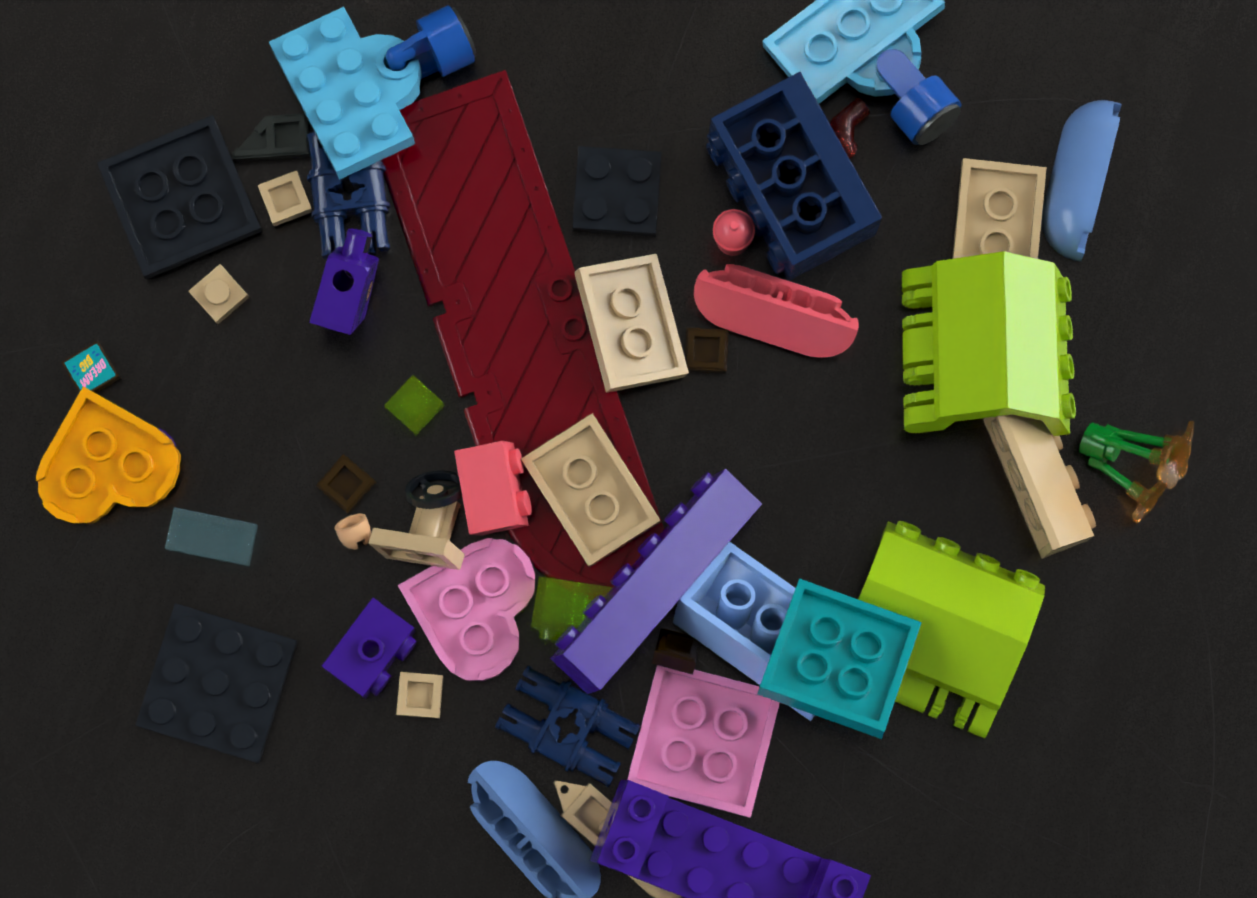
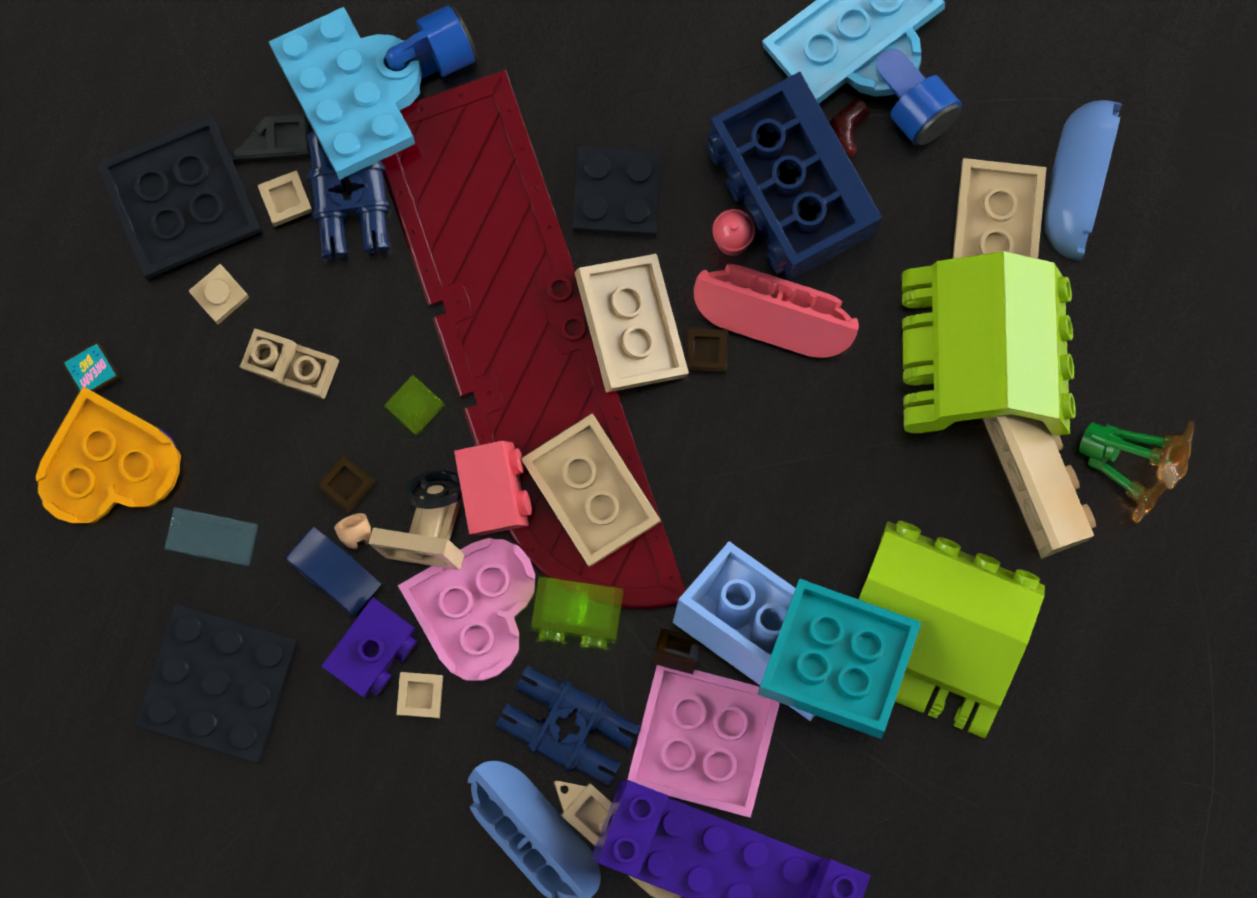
dark purple torso [309,229,379,335] -> none
brick [550,469,762,694] -> none
none -> tan slope [240,328,339,399]
none -> dark blue slope [284,527,381,616]

